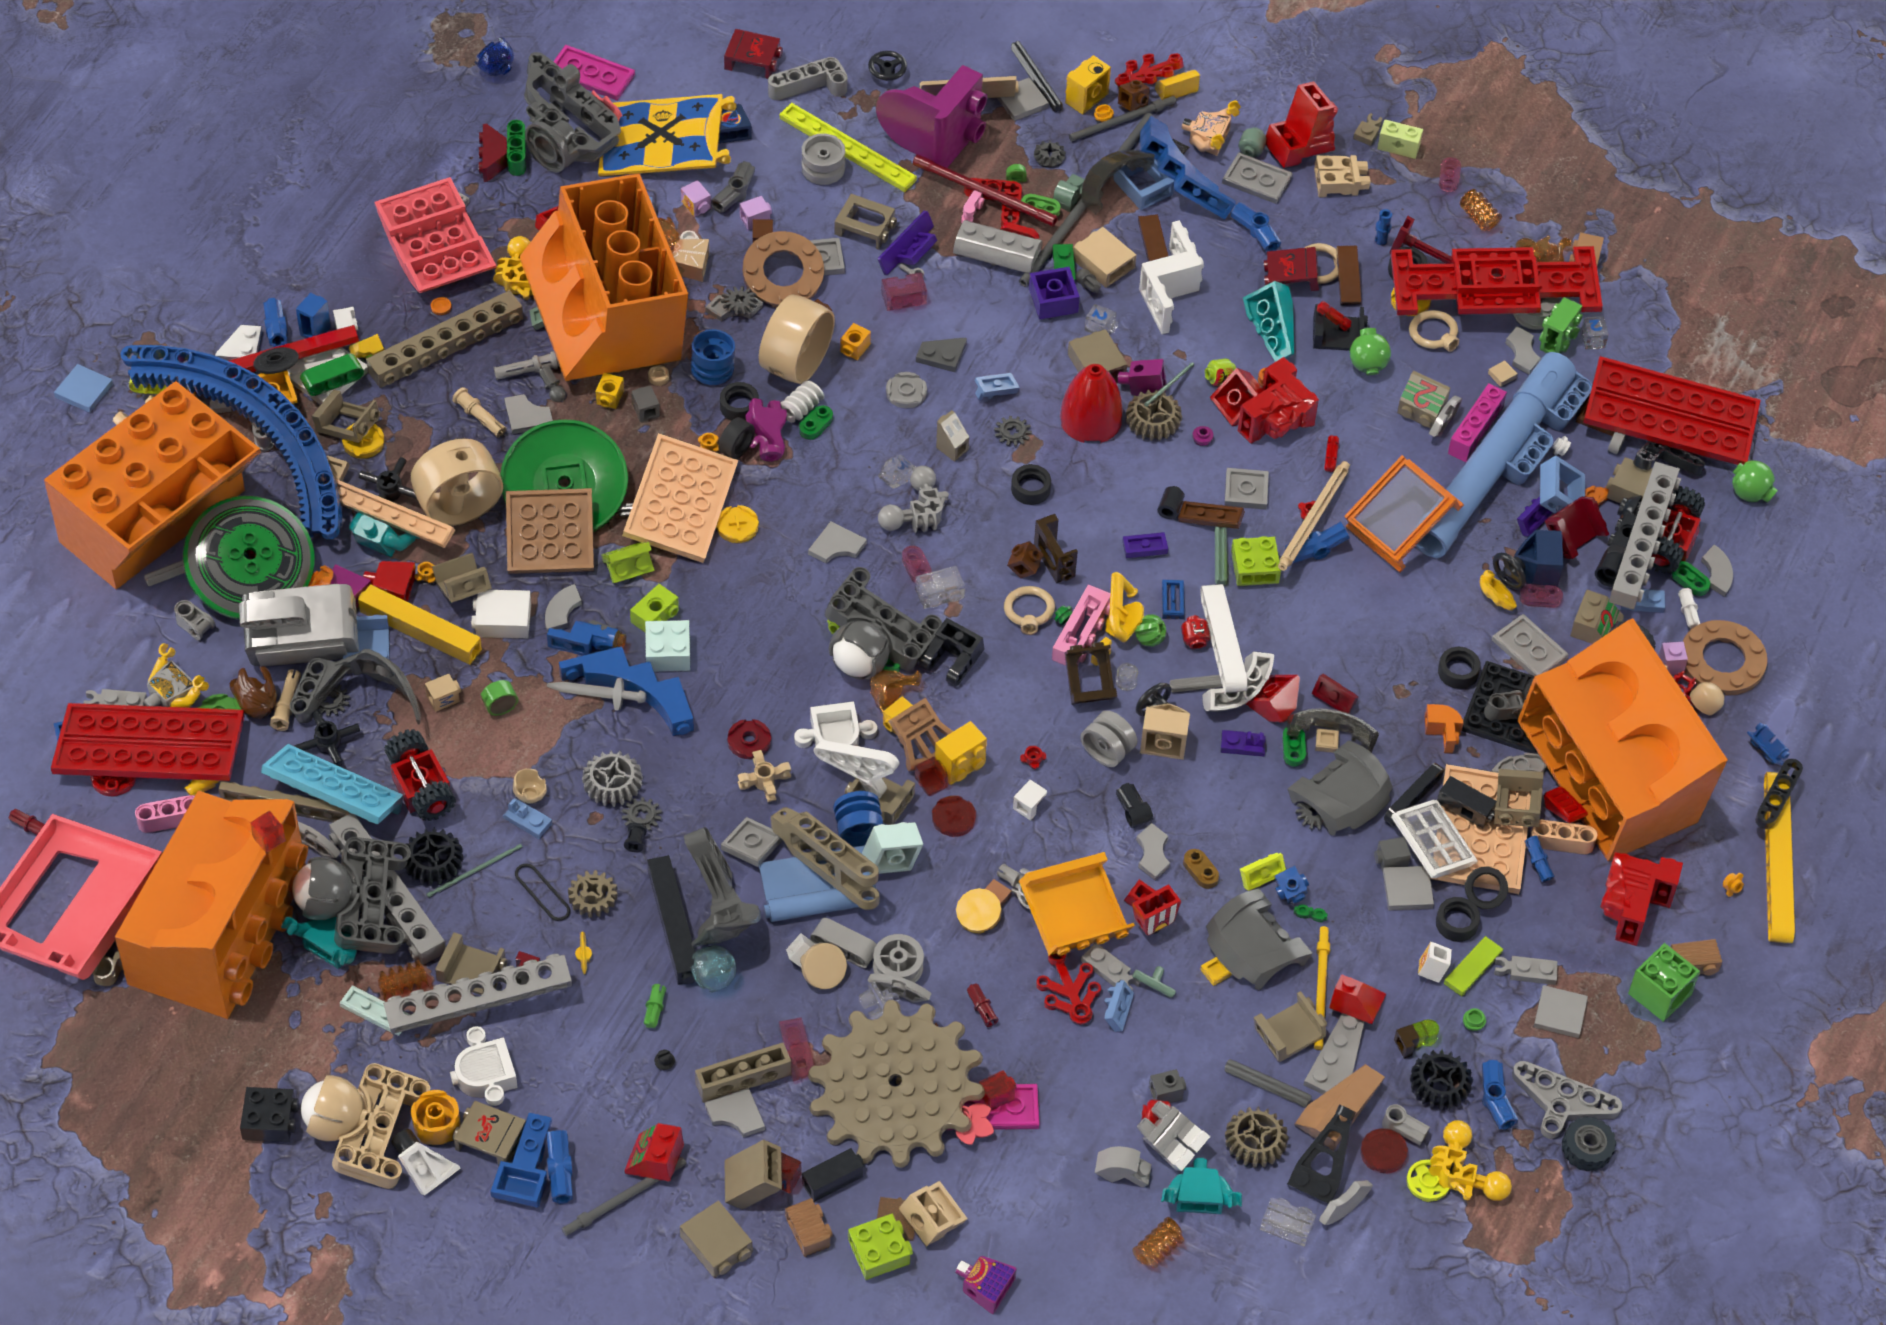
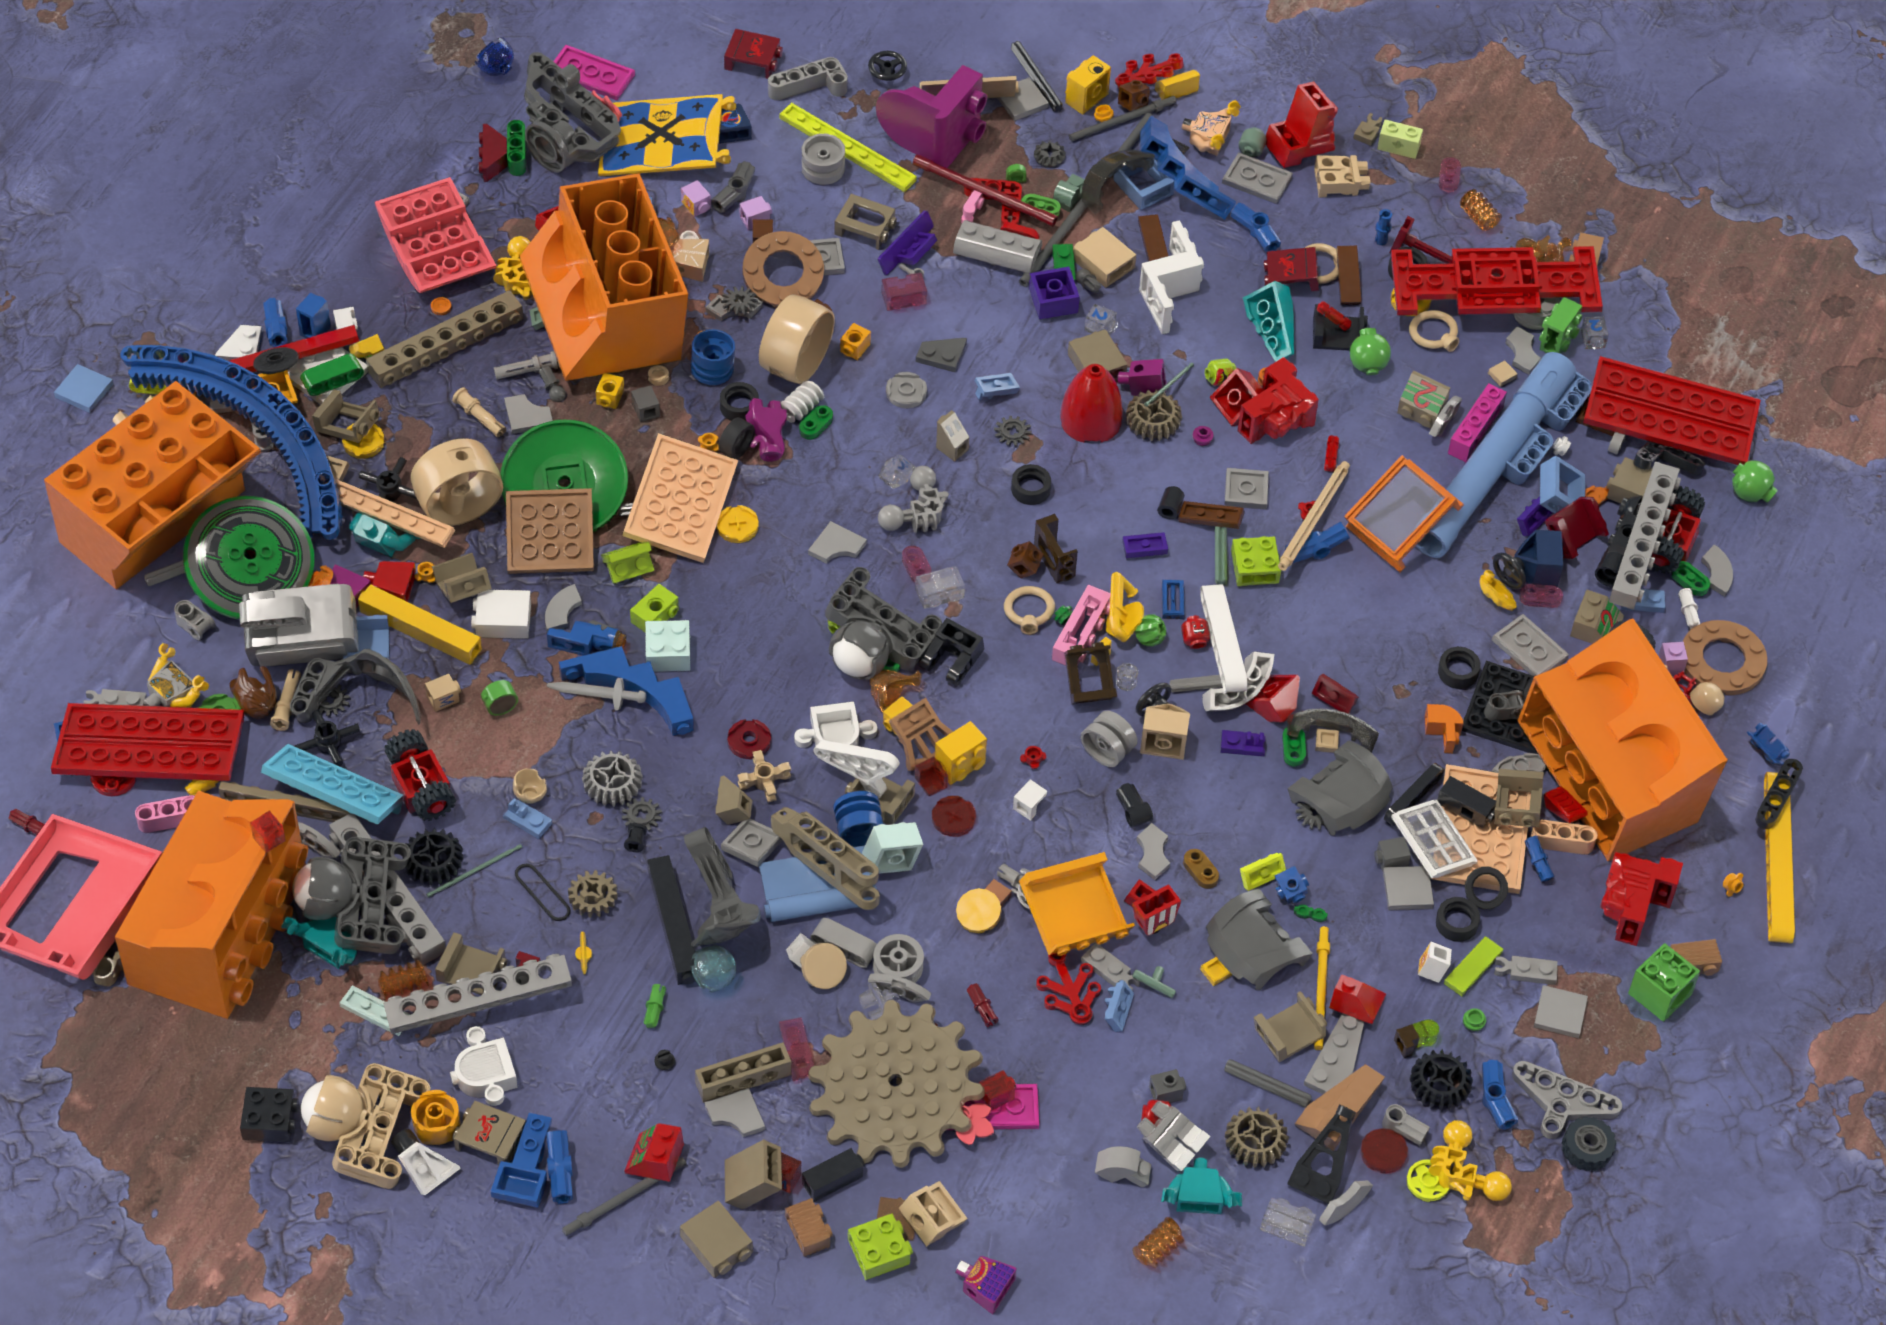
none -> dark tan slope [716,776,753,825]

